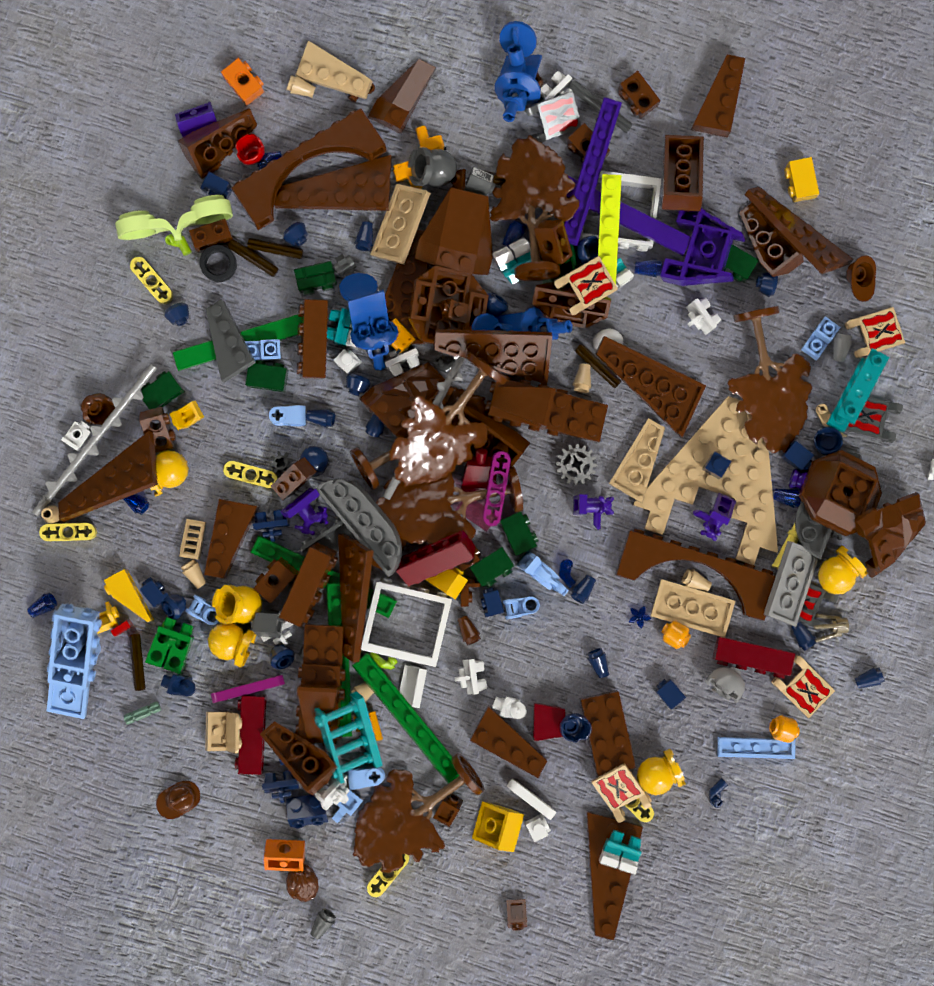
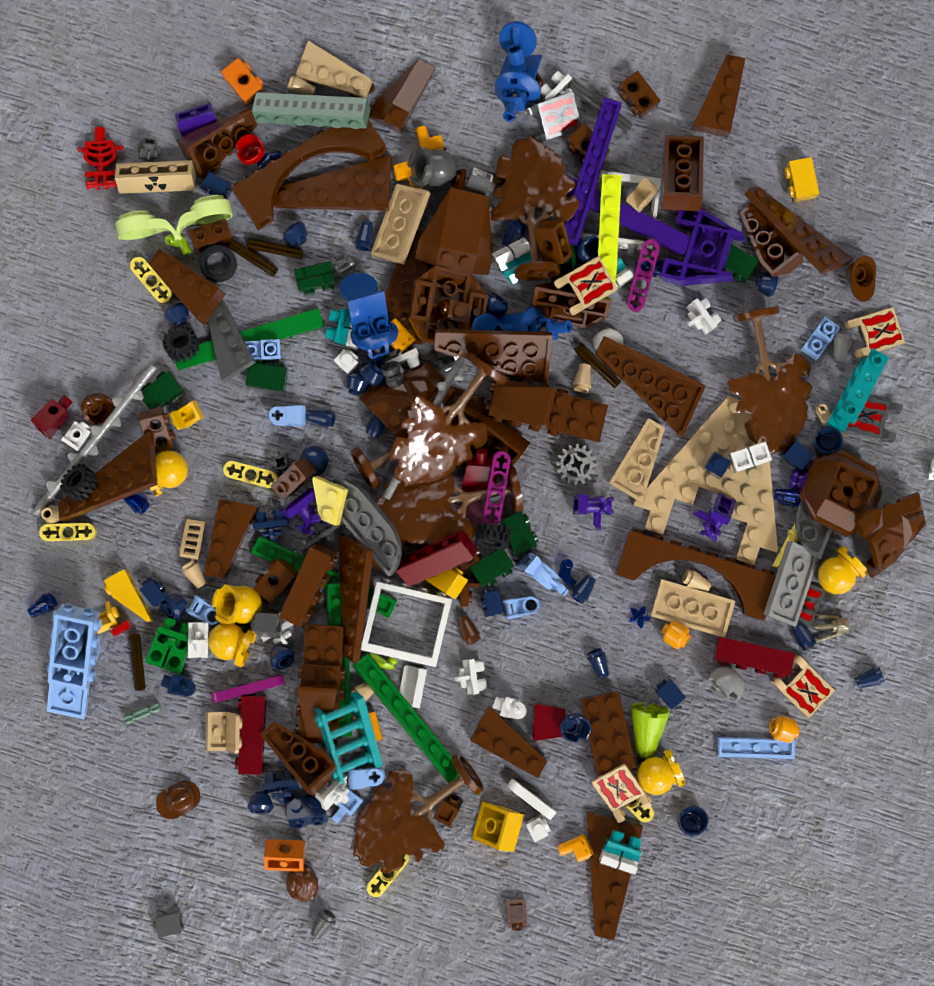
reddish brown brick [297,299,328,380] -> none
dark blue arm [709,778,728,808] -> none
none -> dark red torso [31,395,73,440]
none -> black tyre [60,464,98,501]
none -> red torso [77,127,124,190]
none -> tan brick [115,160,196,194]
none -> dark grey gear [136,138,161,162]
none -> reddish brown wedge [149,248,226,325]
none -> dark grey brick [153,910,184,938]
none -> black tyre [162,325,200,362]
none -> white hips [188,622,208,658]
none -> dark blue cone [247,791,274,814]
none -> sand green brick [252,92,370,129]
none -> light yellow wing [312,476,348,526]
none -> dark blue cone [360,361,385,386]
none -> dark grey wheel [381,361,405,388]
none -> black tyre [475,523,511,550]
none -> light orange piece [557,834,594,862]
none -> tan panel [626,177,659,212]
none -> magenta beam [627,238,660,312]
none -> lime cone [631,703,670,758]
none -> dark blue hair [677,805,709,837]
none -> white hips [728,442,772,473]

